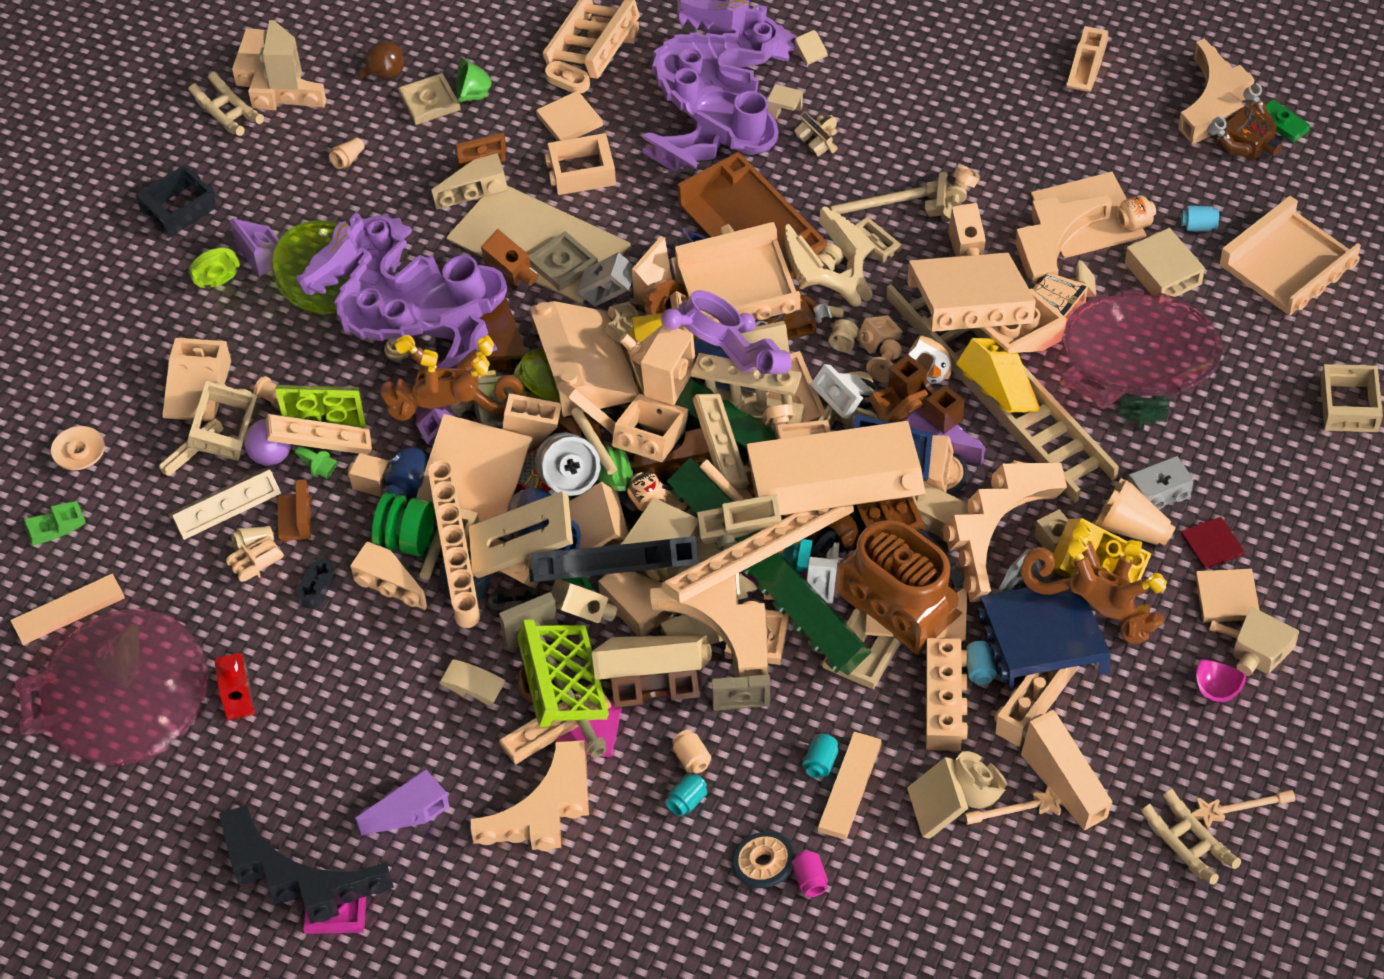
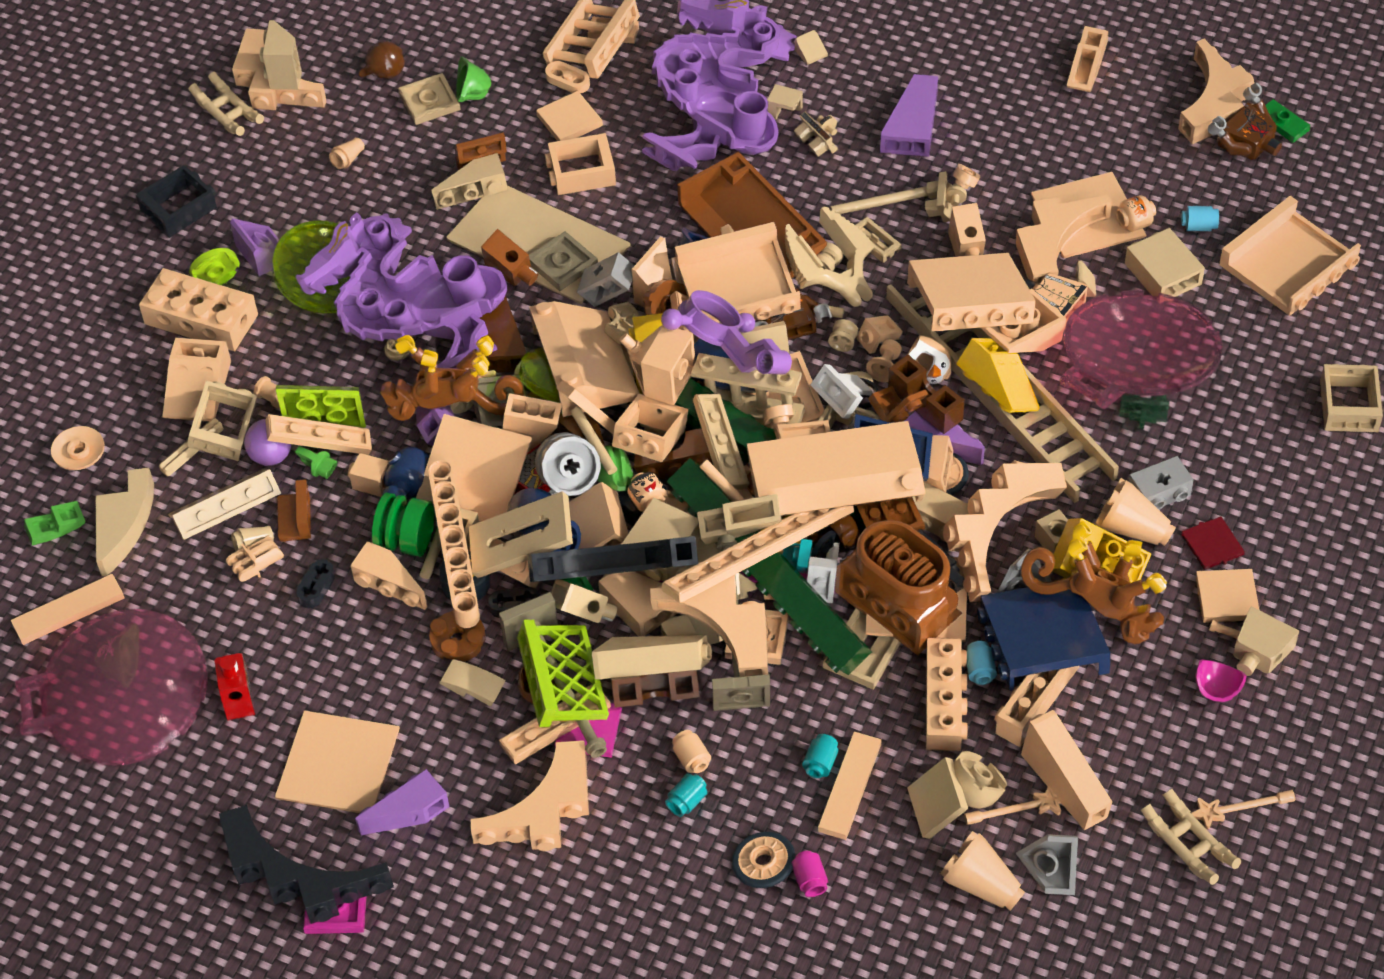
none -> tan slope [96,468,154,576]
none -> light nougat brick [139,268,258,352]
none -> light nougat piece [275,711,400,813]
none -> dark orange plate [429,609,486,662]
none -> medium lavender slope [880,74,938,157]
none -> light nougat cone [940,831,1025,911]
none -> light grey slope [1016,834,1078,895]

